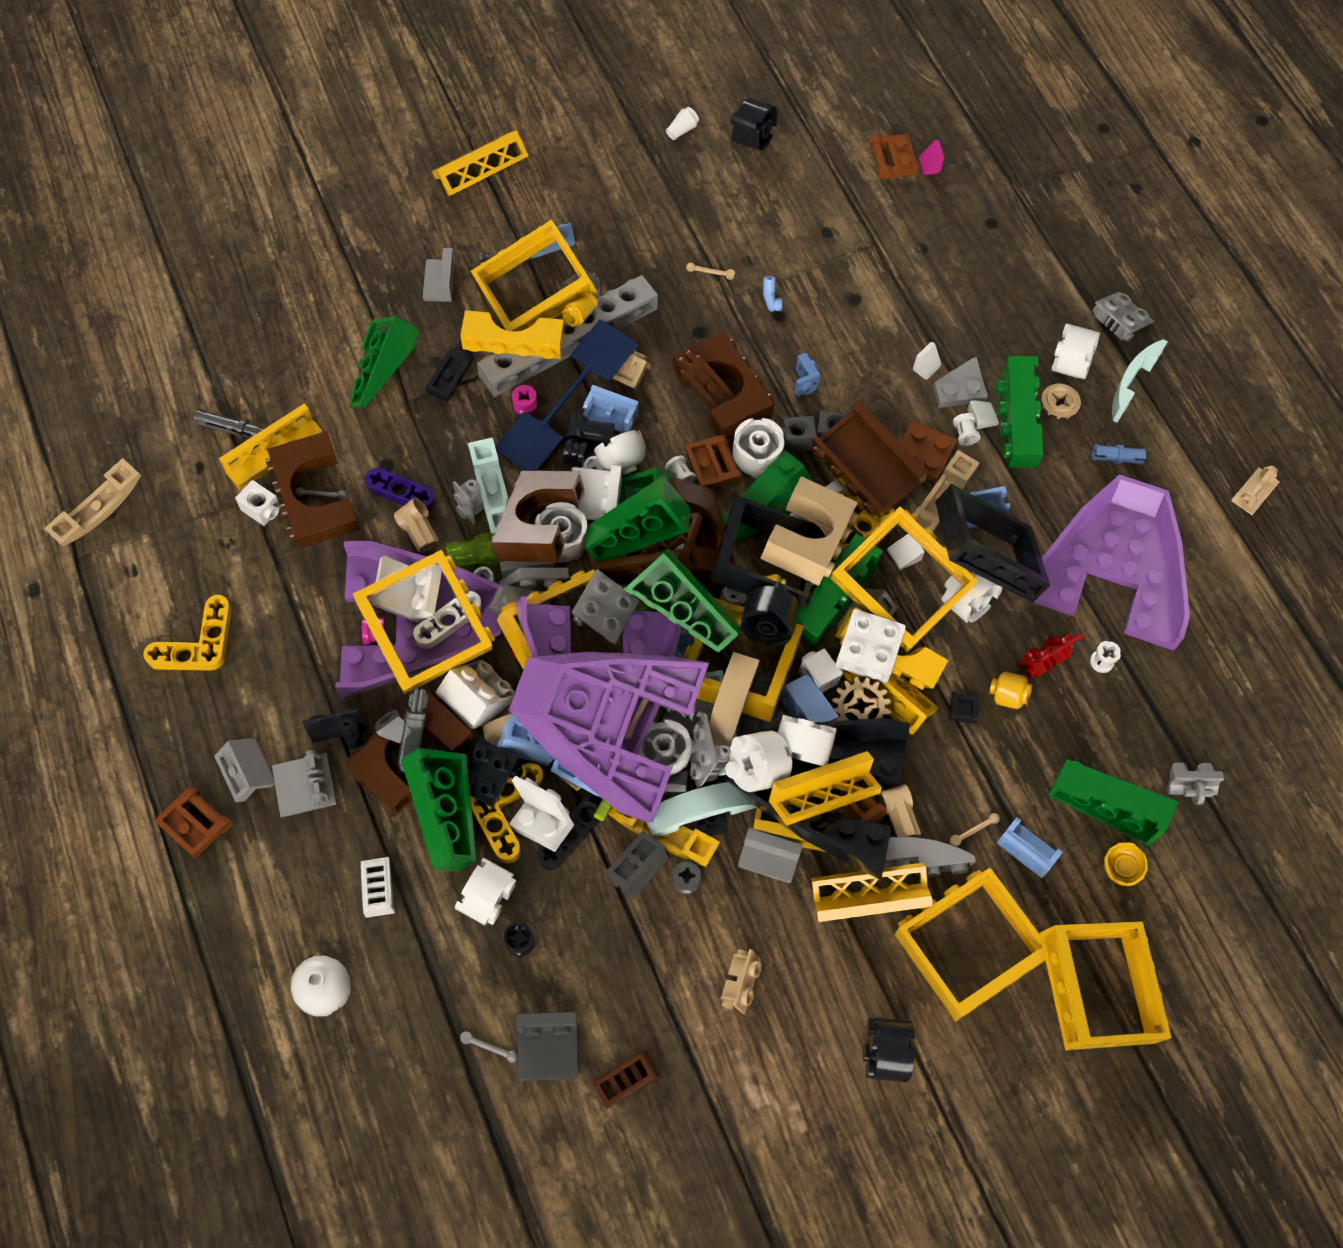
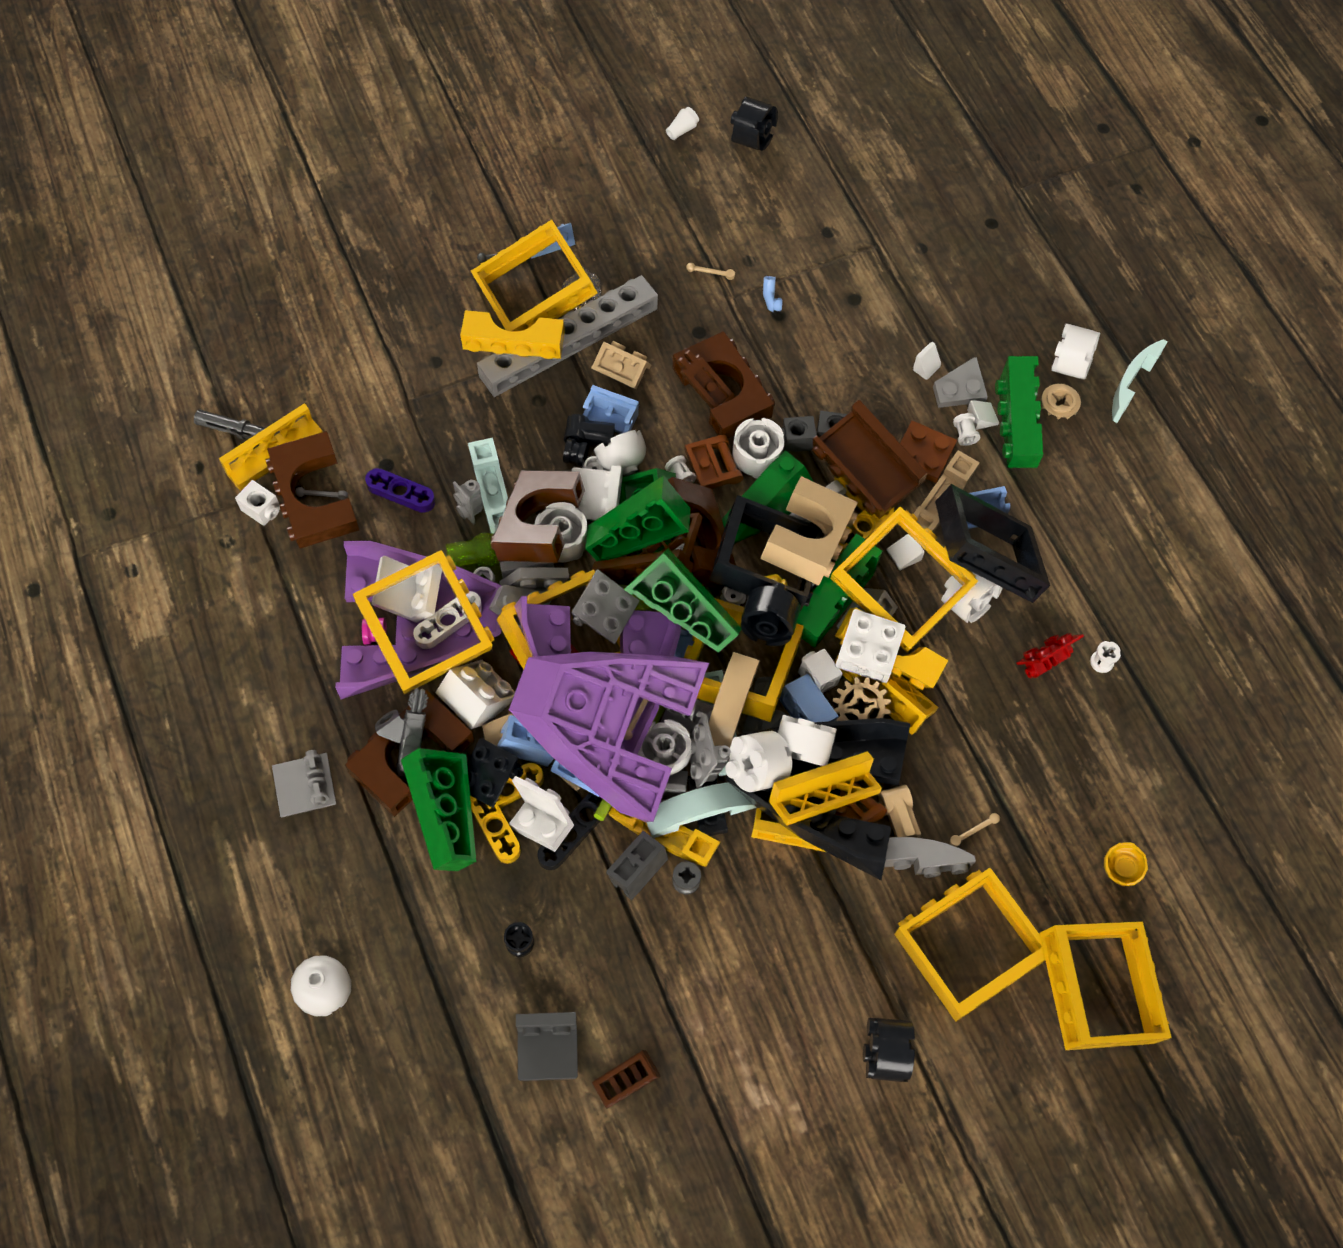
tan slope [44,458,141,546] -> none
yellow beam [143,595,232,670] -> none
dark orange plate [154,786,233,859] -> none
light grey panel [214,738,275,802] -> none
black hinge [302,708,367,749] -> none
green wedge [349,316,419,409] -> none
white slope [361,857,395,918] -> none
tan piece [394,498,439,553] -> none
light grey panel [423,248,455,302] -> none
black hinge [425,341,474,402] -> none
yellow fence [432,130,529,196] -> none
white brick [455,858,516,925] -> none
light grey hinge [460,1031,518,1063] -> none
dark blue hinge [495,319,639,471] -> none
dark pink wheel [512,385,538,416] -> none
yellow cone [562,294,598,327] -> none
tan hinge [721,949,761,1014] -> none
light grey panel [738,828,803,883] -> none
medium blue bracket [794,353,820,397] -> none
yellow fence [811,862,932,922] -> none
dark orange plate [868,133,919,179] -> none
dark pink slope [919,140,944,175] -> none
black tile [949,692,979,724] -> none
yellow head [990,671,1032,709] -> none
light blue hinge [997,817,1063,878] -> none
medium lavender piece [1023,474,1190,651] -> none
green wedge [1048,759,1178,846] -> none
light grey hinge [1092,292,1154,342] -> none
medium blue pin [1092,444,1146,465] -> none
light grey hips [1166,763,1224,805] -> none
tan hinge [1231,466,1280,515] -> none

